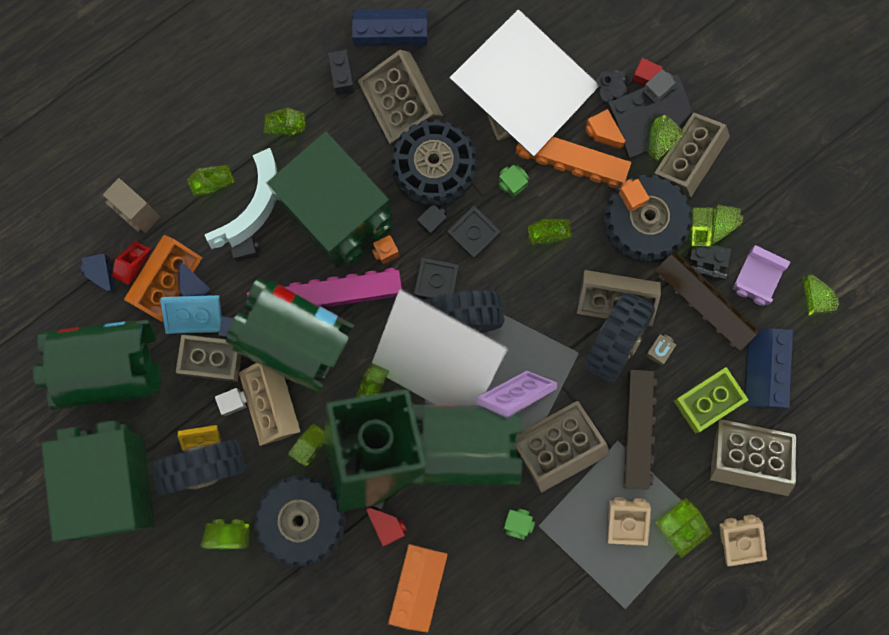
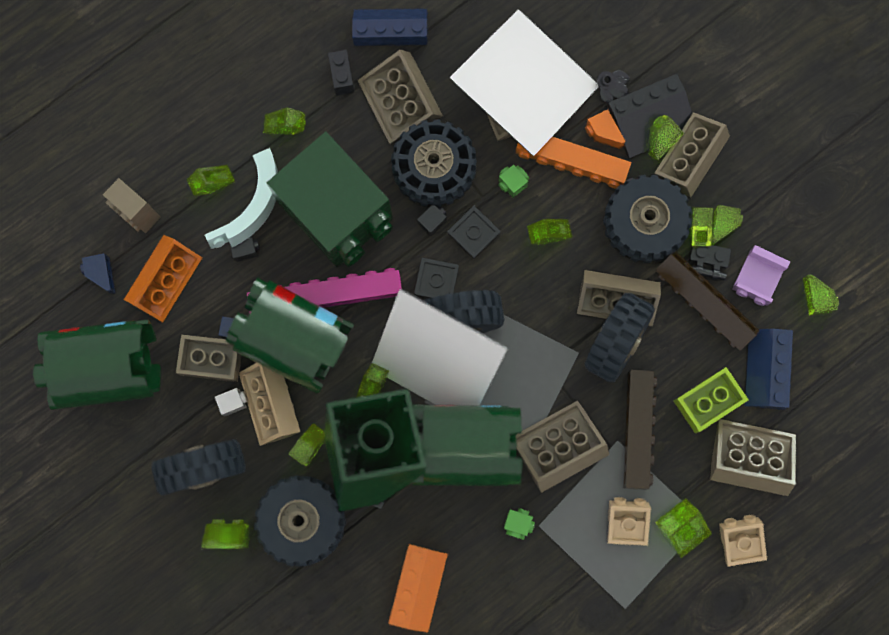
dark green brick [42,421,155,542] -> none
red slope [112,241,152,285] -> none
medium azure tile [160,295,222,334] -> none
dark blue slope [178,261,210,297] -> none
yellow plate [178,425,221,451] -> none
red slope [367,508,407,546] -> none
orange brick [372,235,399,264] -> none
lavender tile [476,371,557,417] -> none
orange brick [619,179,650,212] -> none
red brick [632,58,663,86] -> none
dark grey brick [643,69,676,103] -> none
dark tan brick [645,334,676,366] -> none

